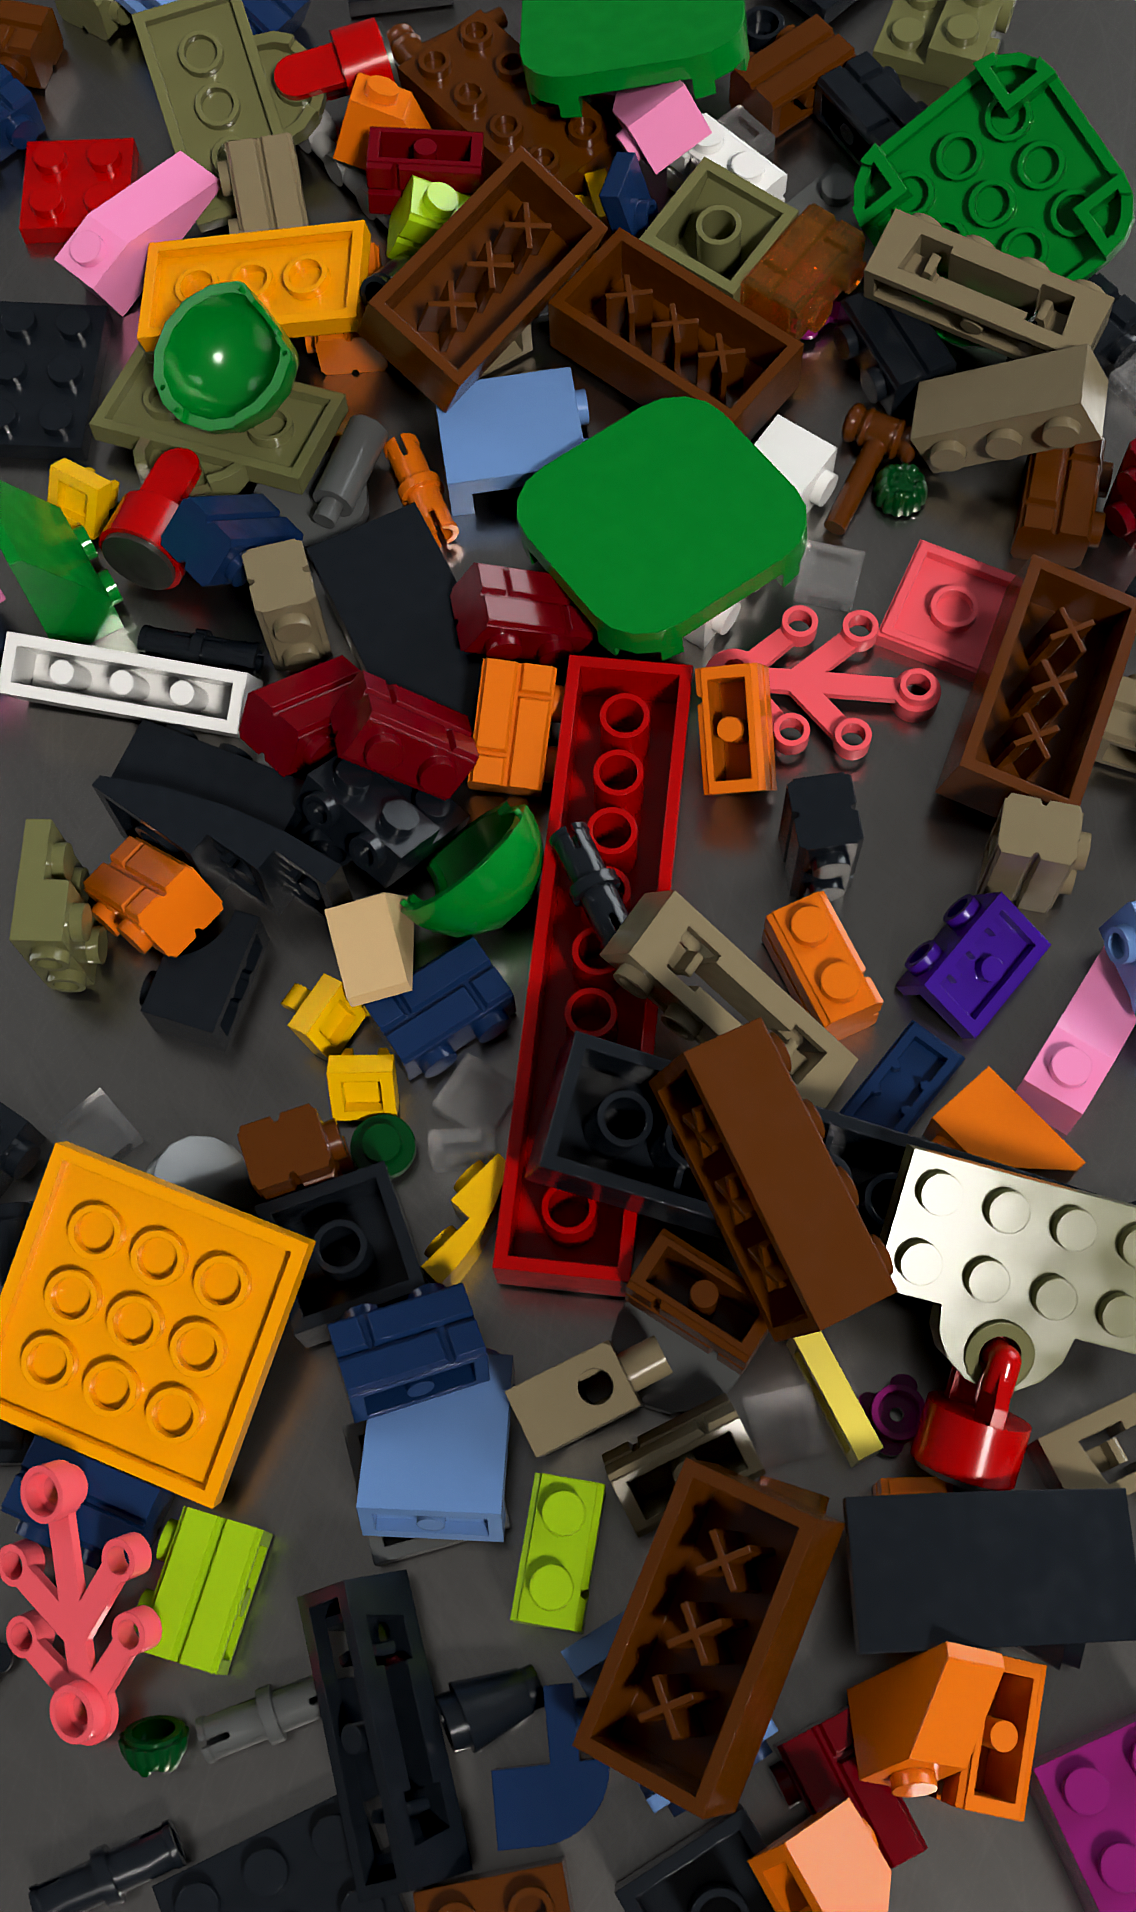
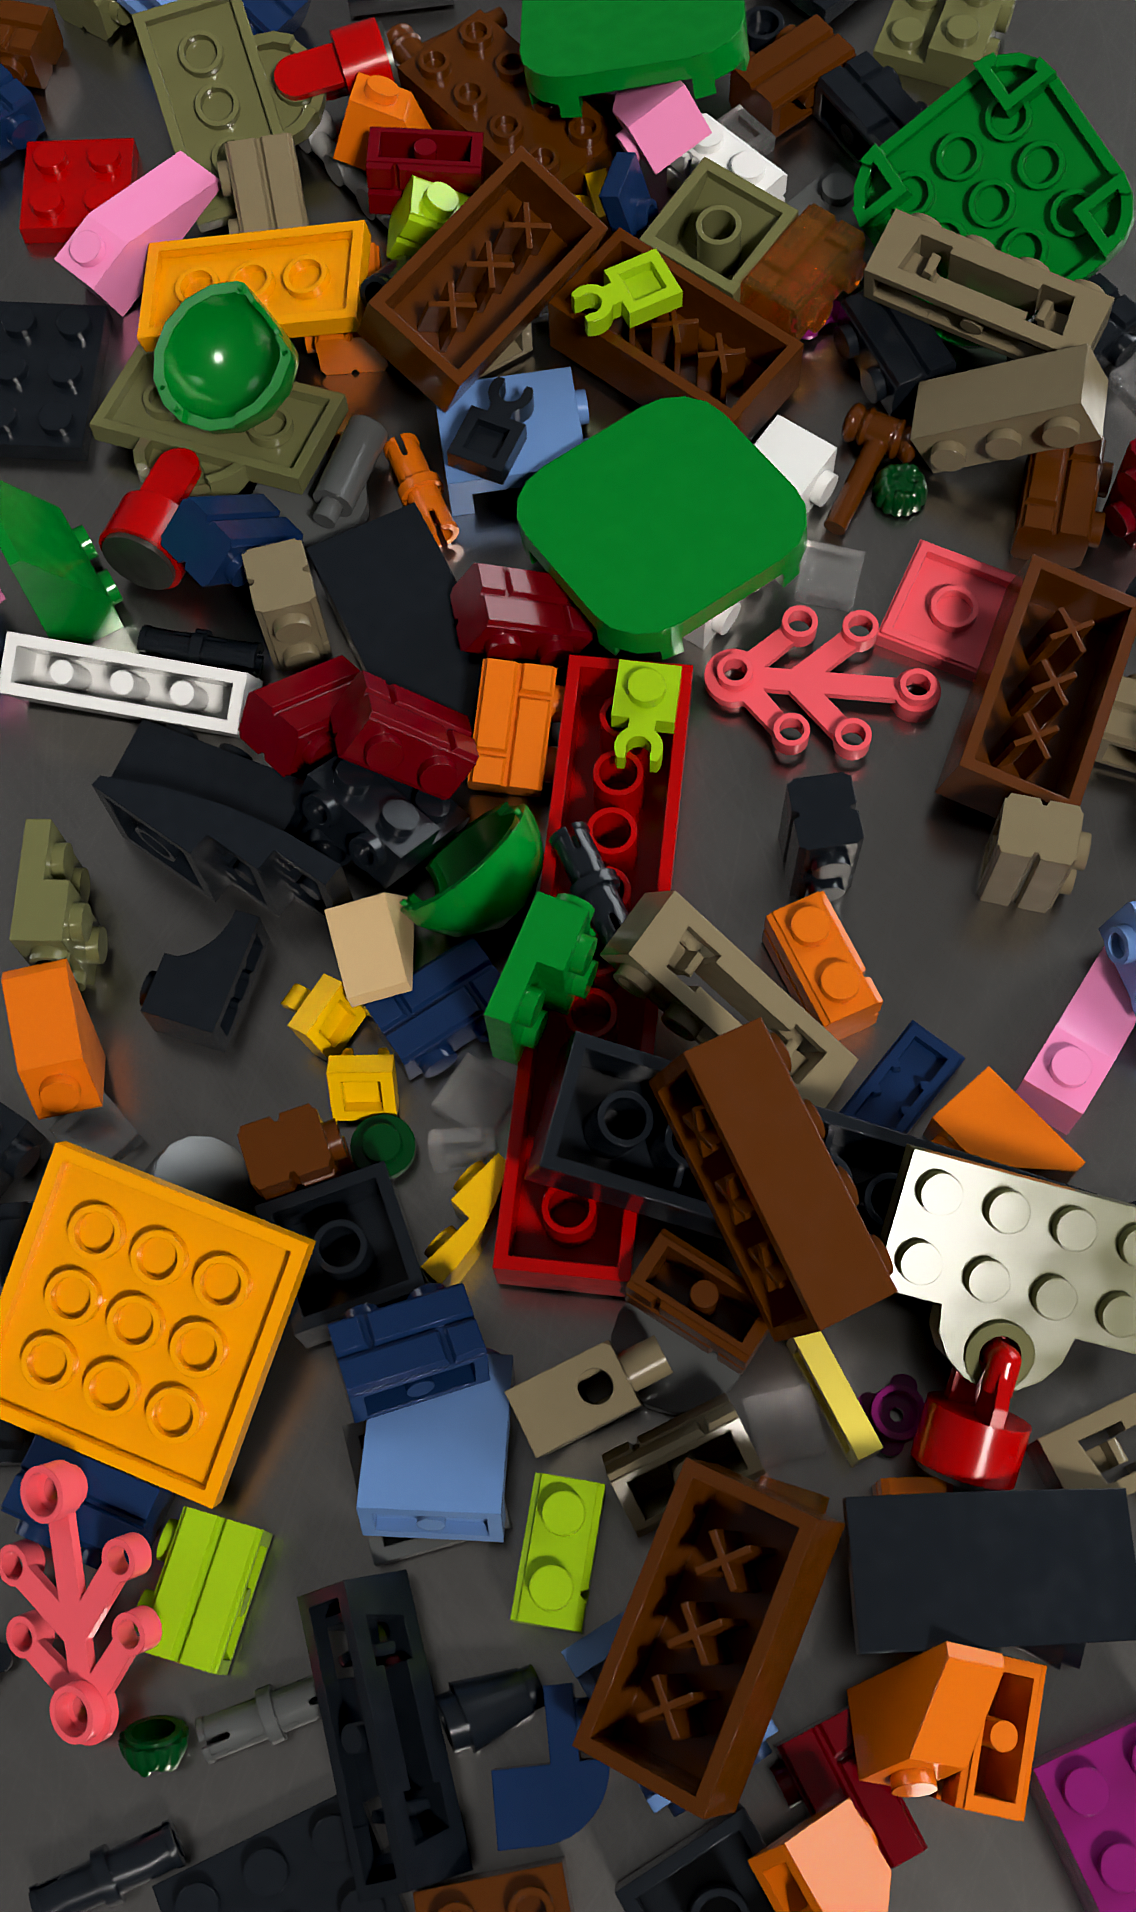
yellow tile [47,457,120,540] -> none
orange brick [83,836,223,958] -> none
orange brick [695,663,777,795] -> none
dark purple bracket [895,891,1051,1039] -> none
none -> orange slope [1,958,106,1120]
none -> black plate [447,376,534,485]
none -> green plate [484,891,599,1066]
none -> lime plate [571,248,683,336]
none -> lime plate [611,659,682,773]

